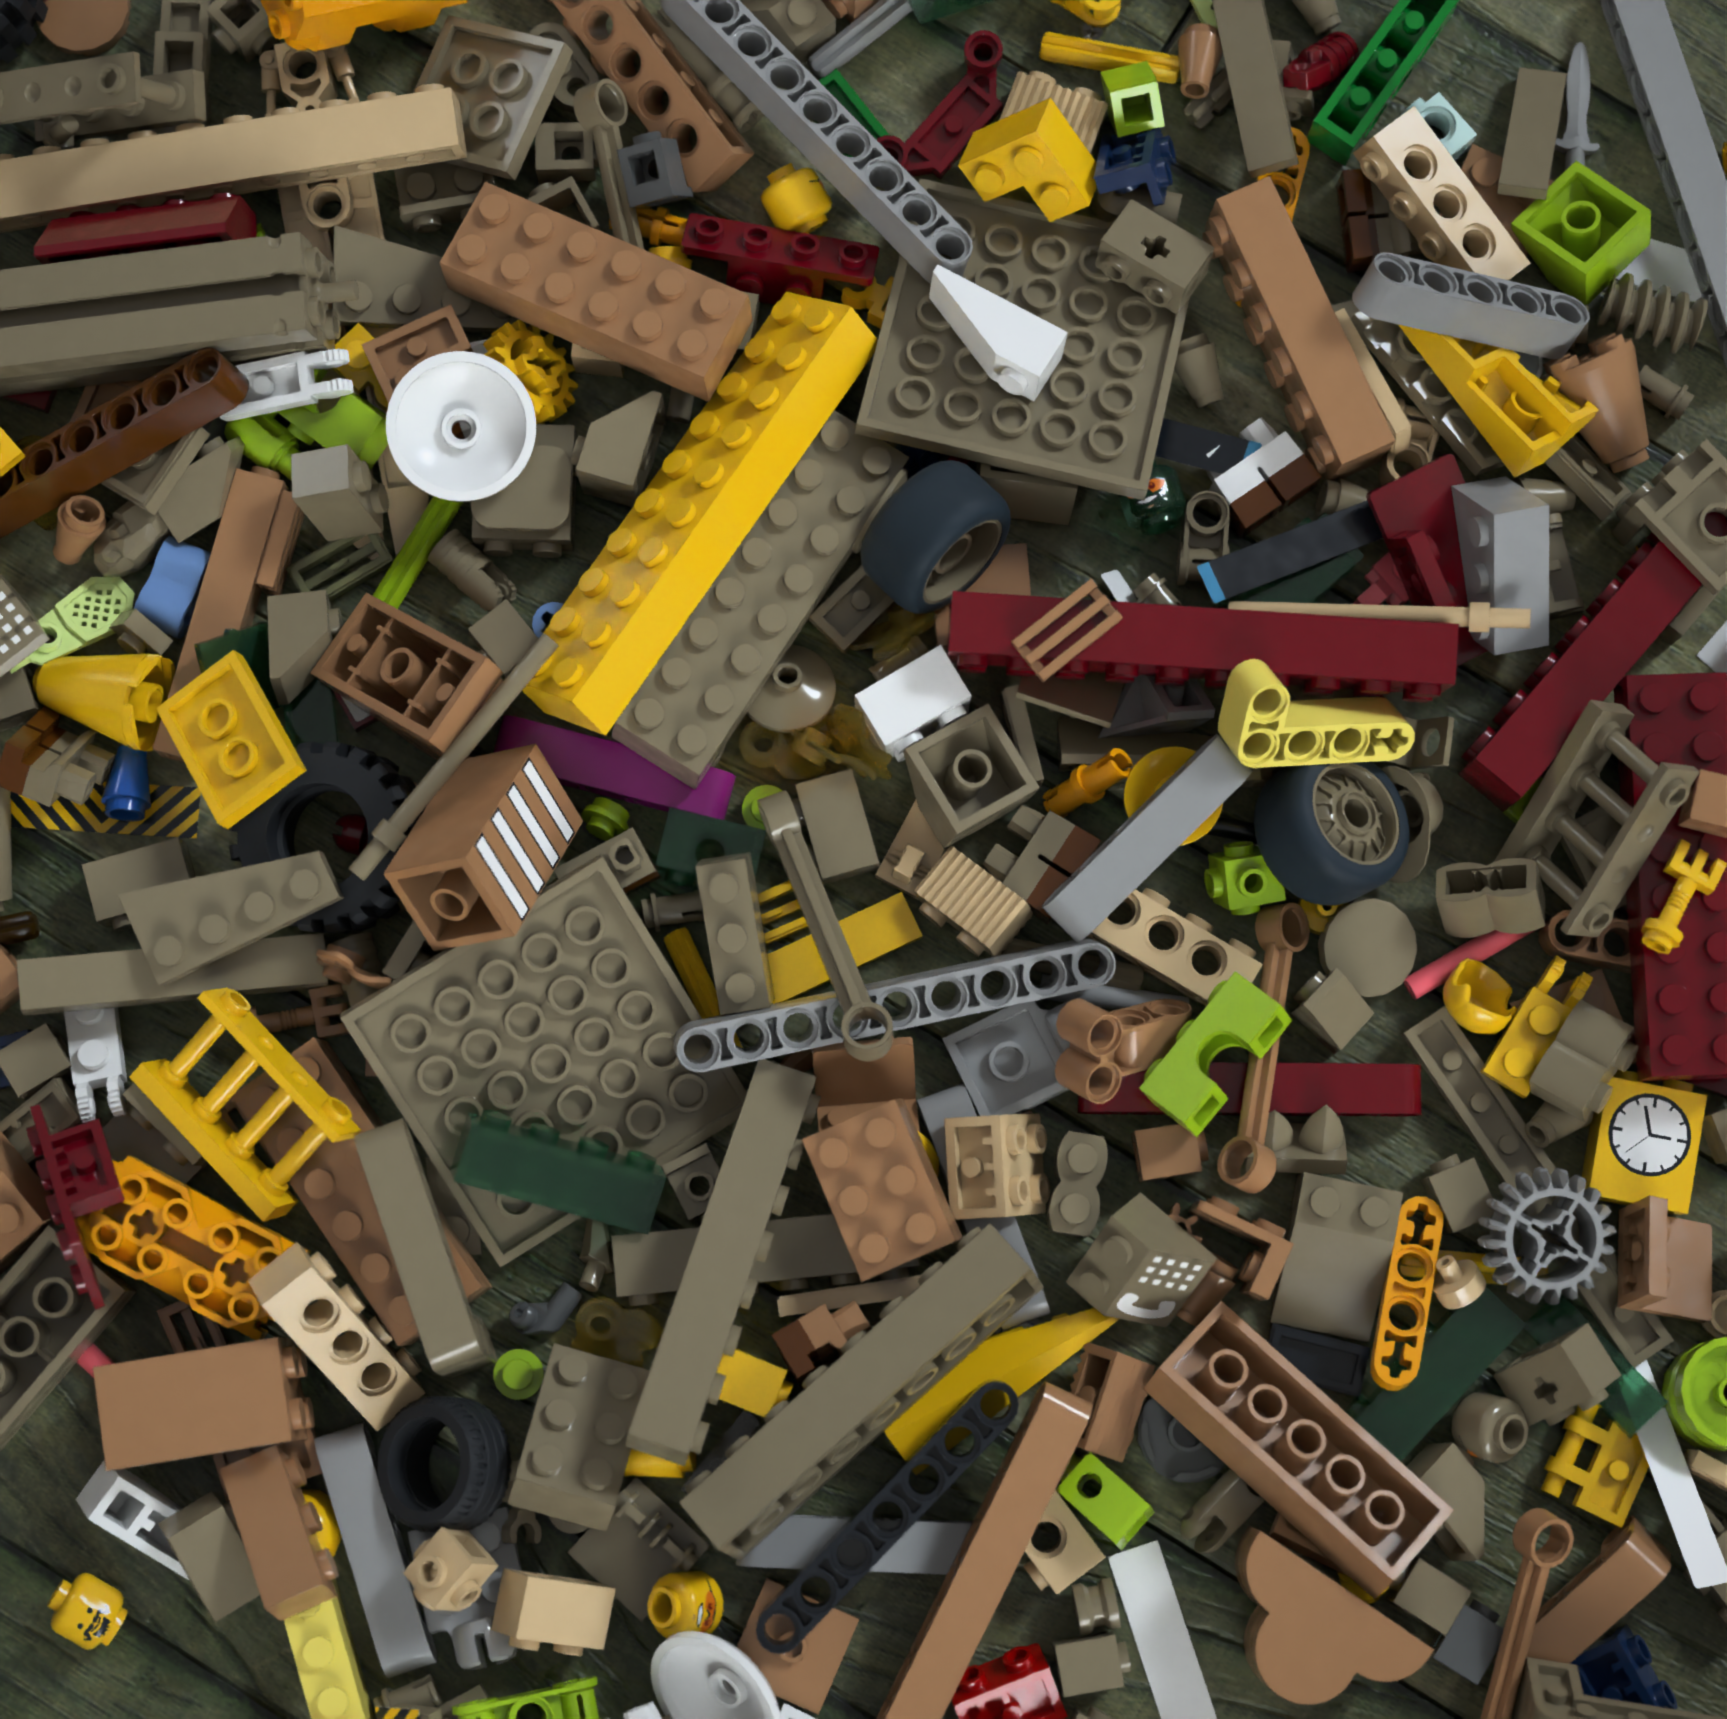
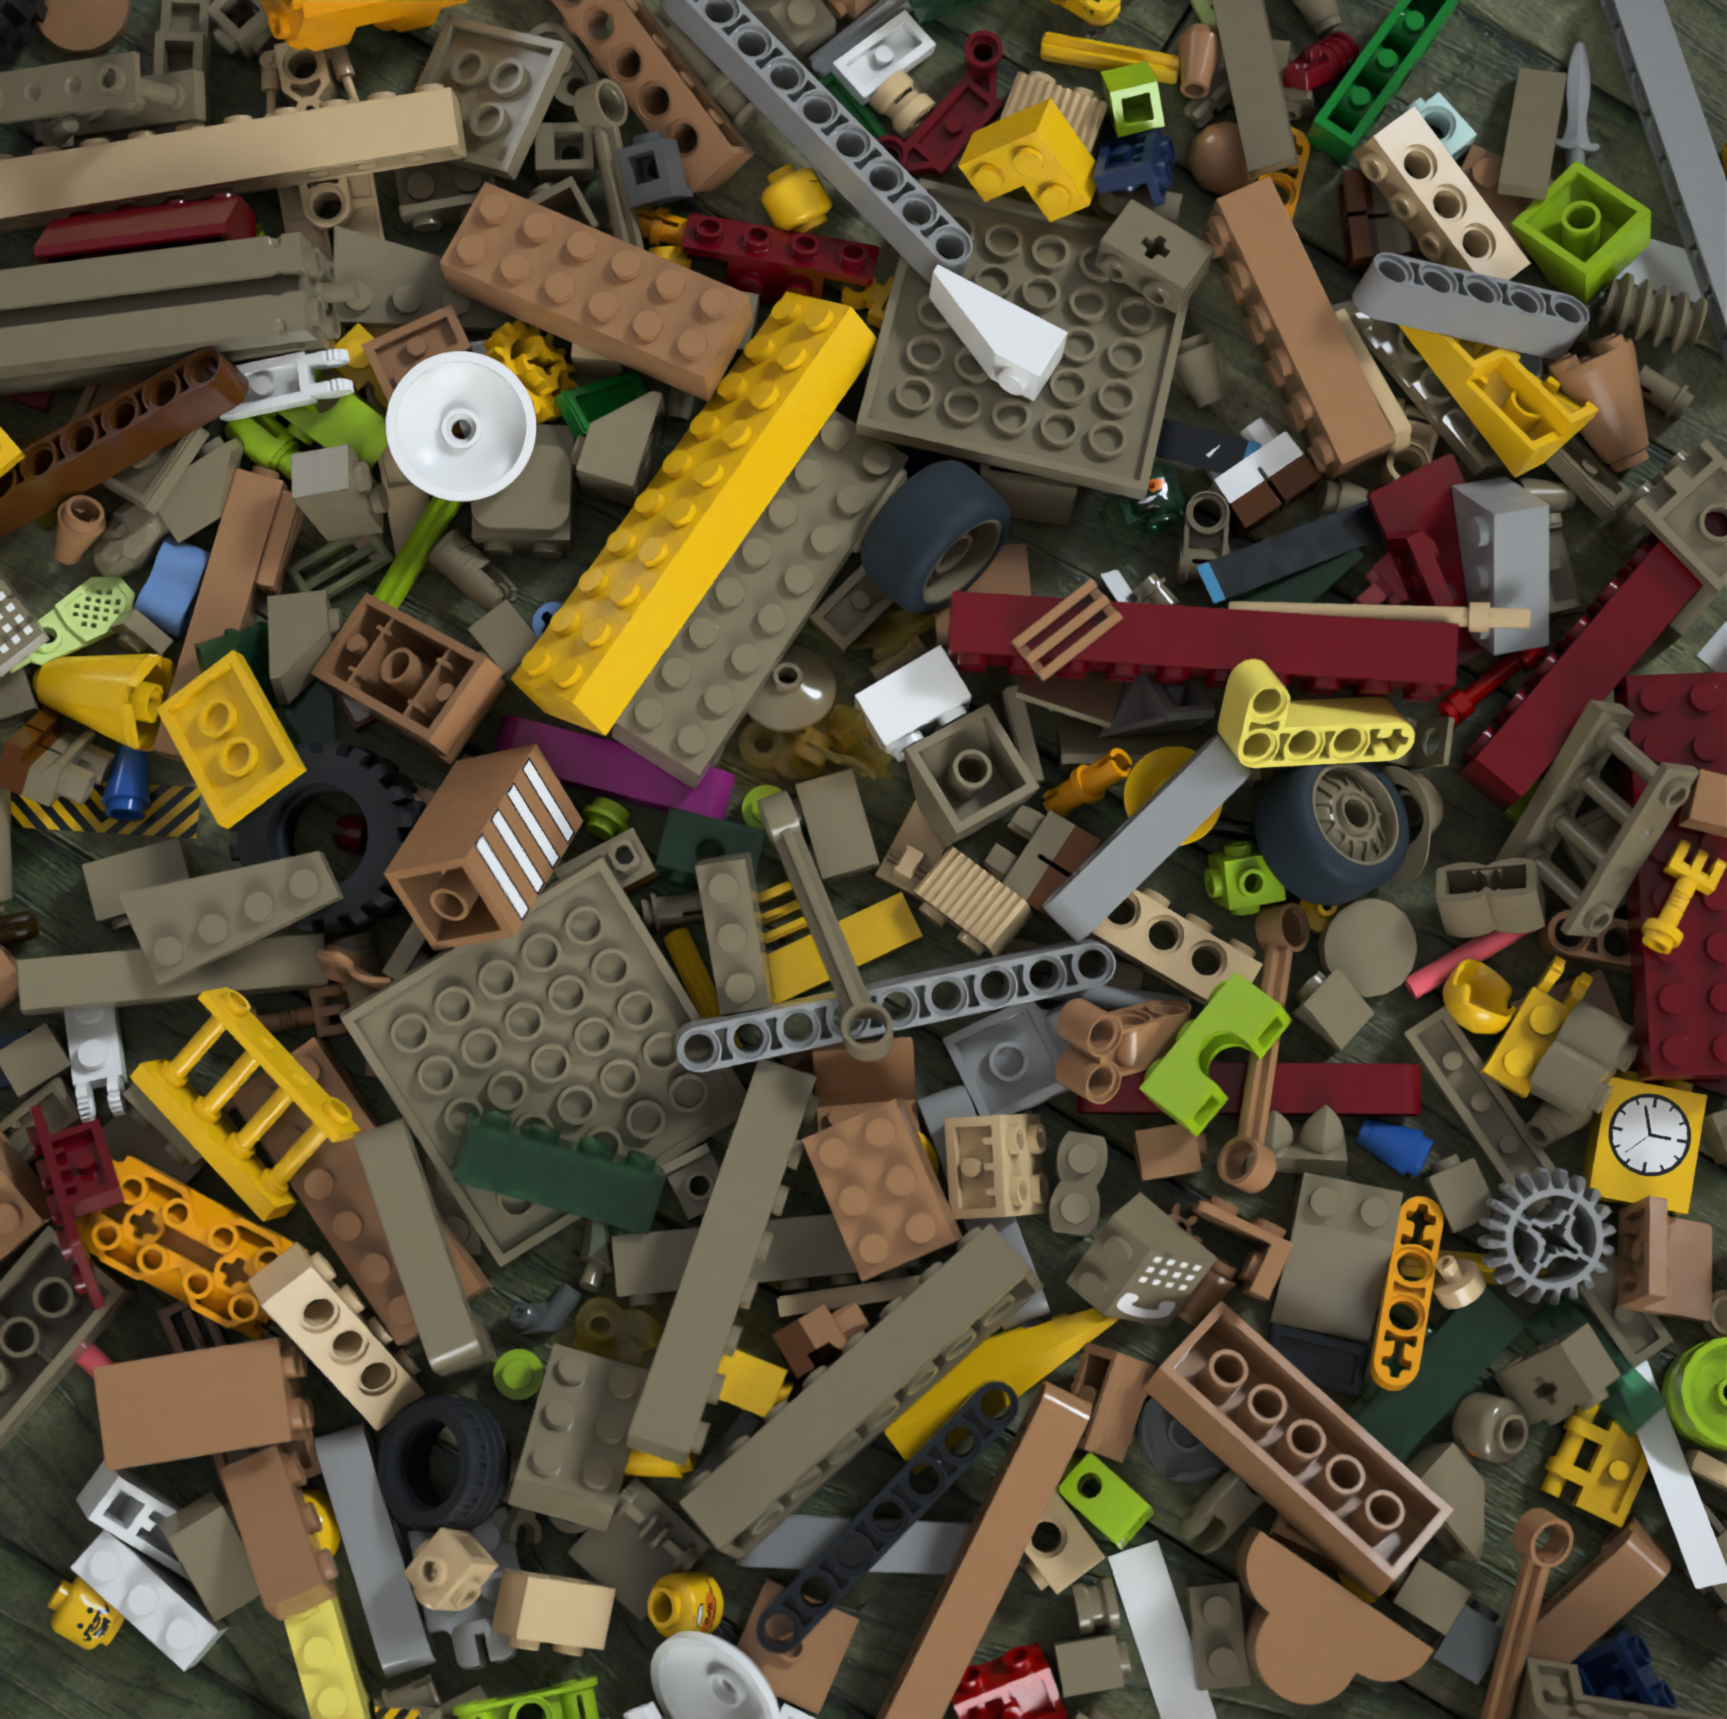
dark tan bar [348,633,559,881] -> none
none -> white brick [71,1529,229,1671]
none -> green tile [554,370,648,440]
none -> white plate [831,10,936,106]
none -> tan wheel [869,70,937,139]
none -> medium nougat hair [1185,121,1257,196]
none -> dark tan plate [1186,1581,1250,1691]
none -> blue cone [1355,1116,1434,1177]
none -> red bar [1436,647,1546,728]

